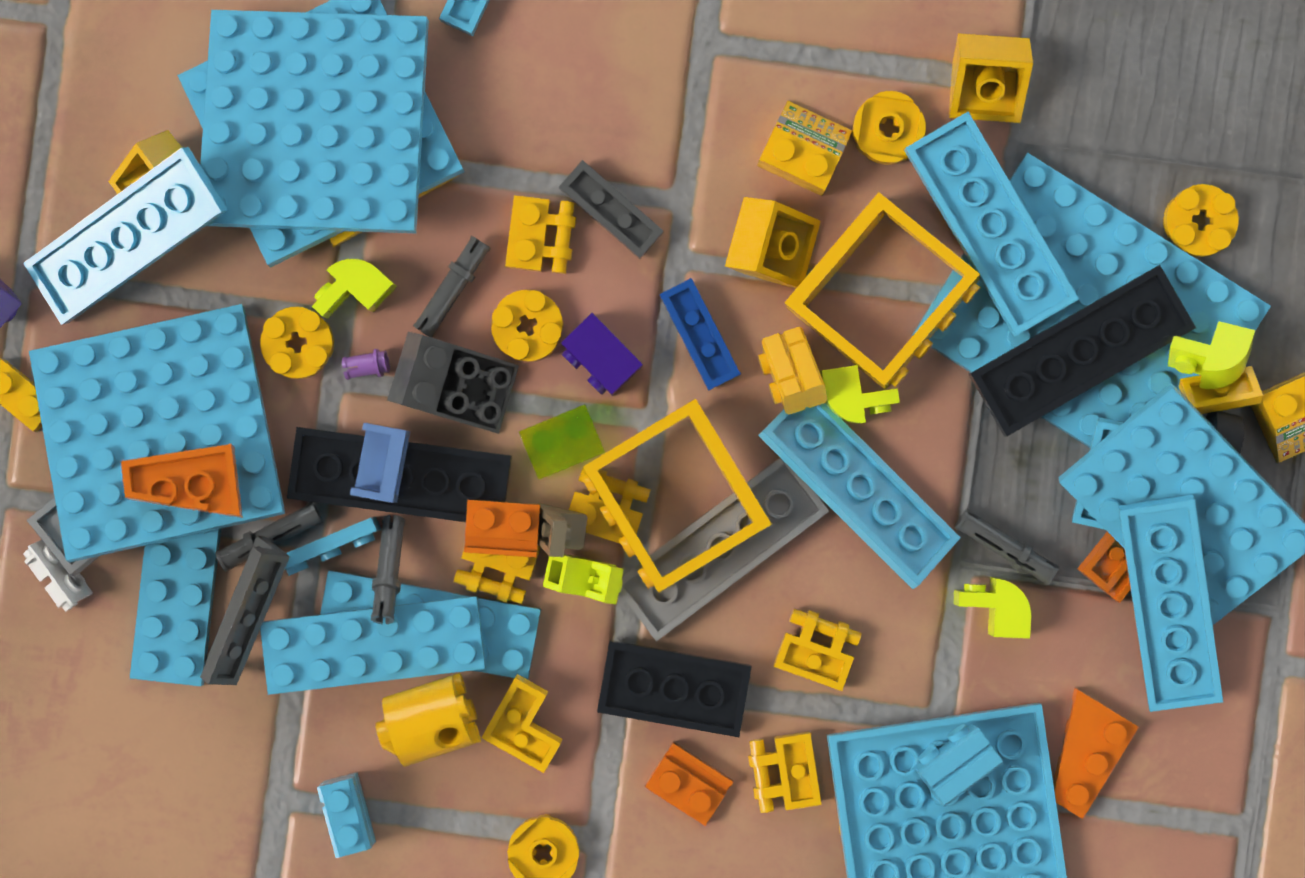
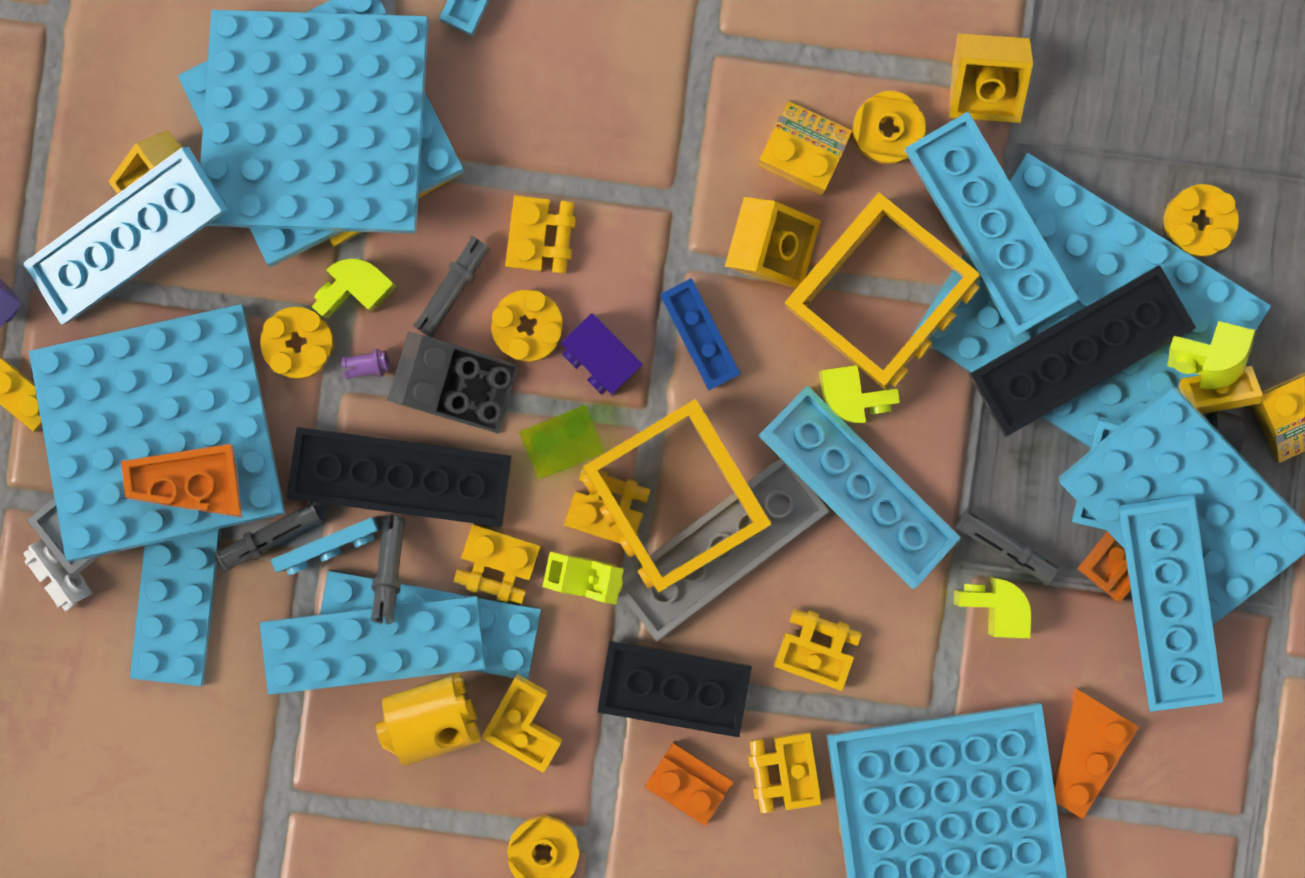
dark grey fence [200,536,290,685] -> none
medium azure brick [317,772,376,858] -> none
medium blue panel [350,423,411,503] -> none
orange plate [464,500,541,557] -> none
dark tan slope [538,504,587,557] -> none
dark grey plate [559,160,664,259] -> none
yellow brick [758,327,827,415] -> none
medium azure brick [914,724,1003,807] -> none

